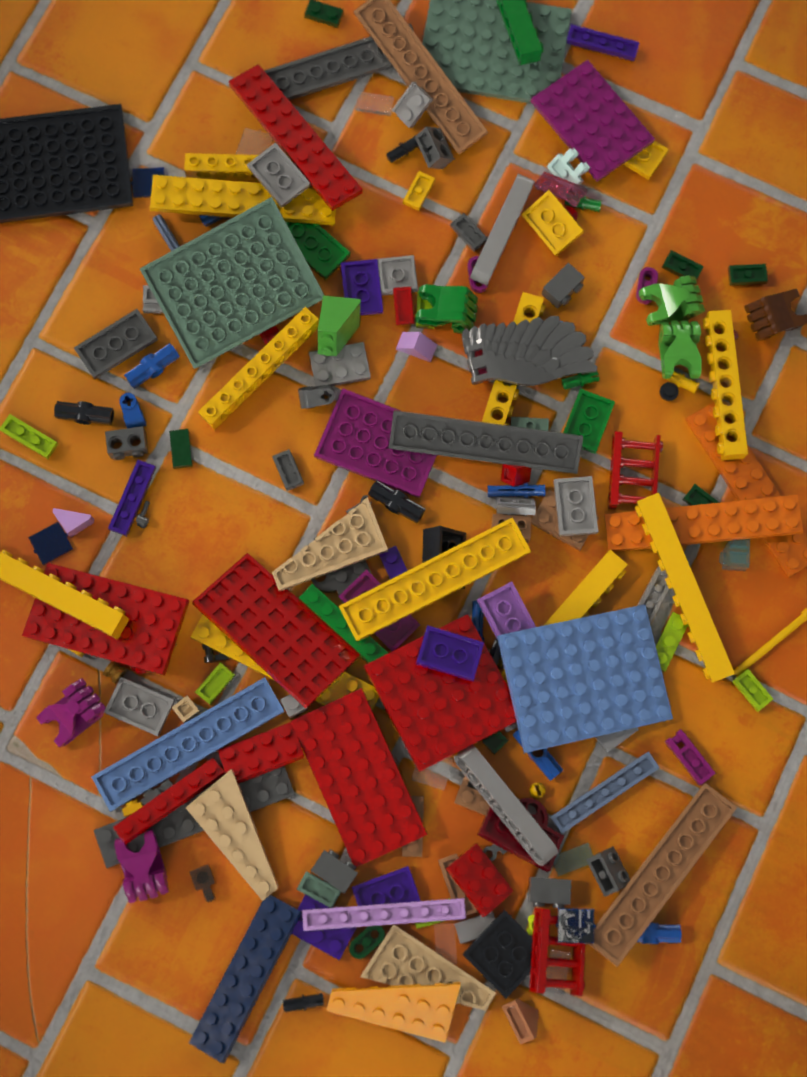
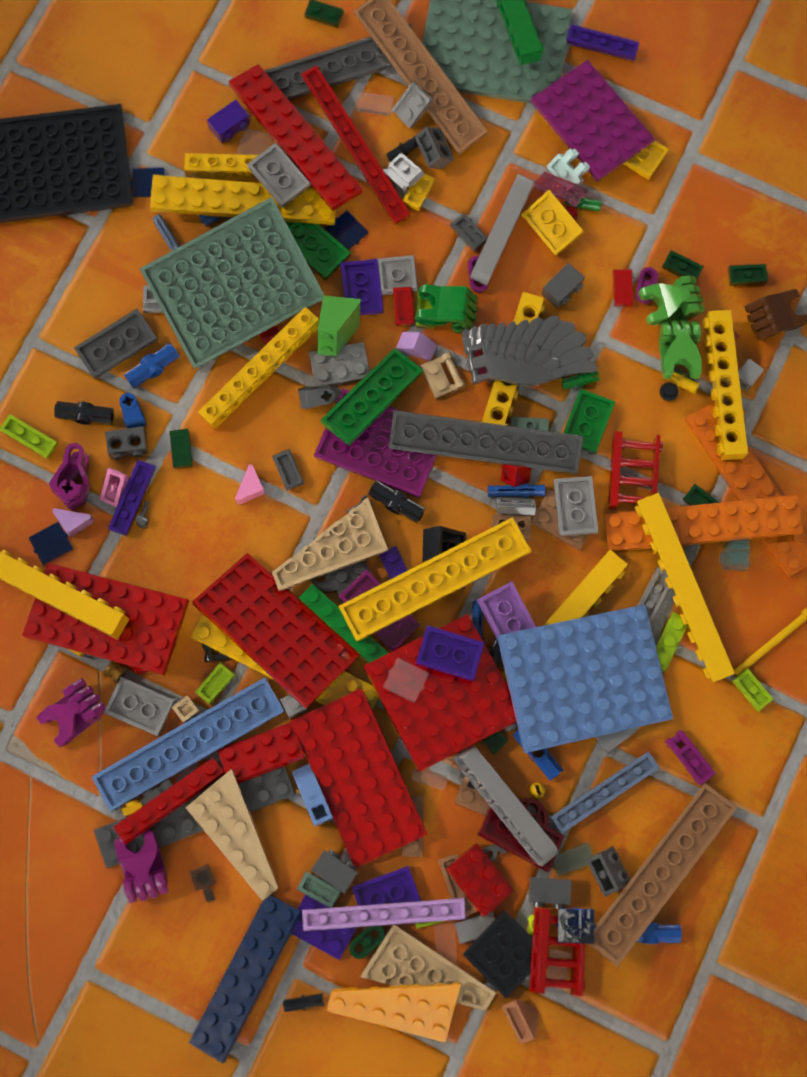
none -> magenta piece [49,443,91,511]
none -> bright pink slope [100,467,129,507]
none -> dark purple brick [207,99,250,144]
none -> bright pink slope [235,464,265,505]
none -> medium blue slope [292,764,333,827]
none -> red plate [301,65,410,225]
none -> green plate [321,348,423,446]
none -> piece [325,210,368,250]
none -> light grey plate [383,152,424,192]
none -> clear piece [383,658,429,703]
none -> tan plate [420,352,466,400]
none -> red tile [613,270,633,307]
none -> light grey panel [739,359,764,392]

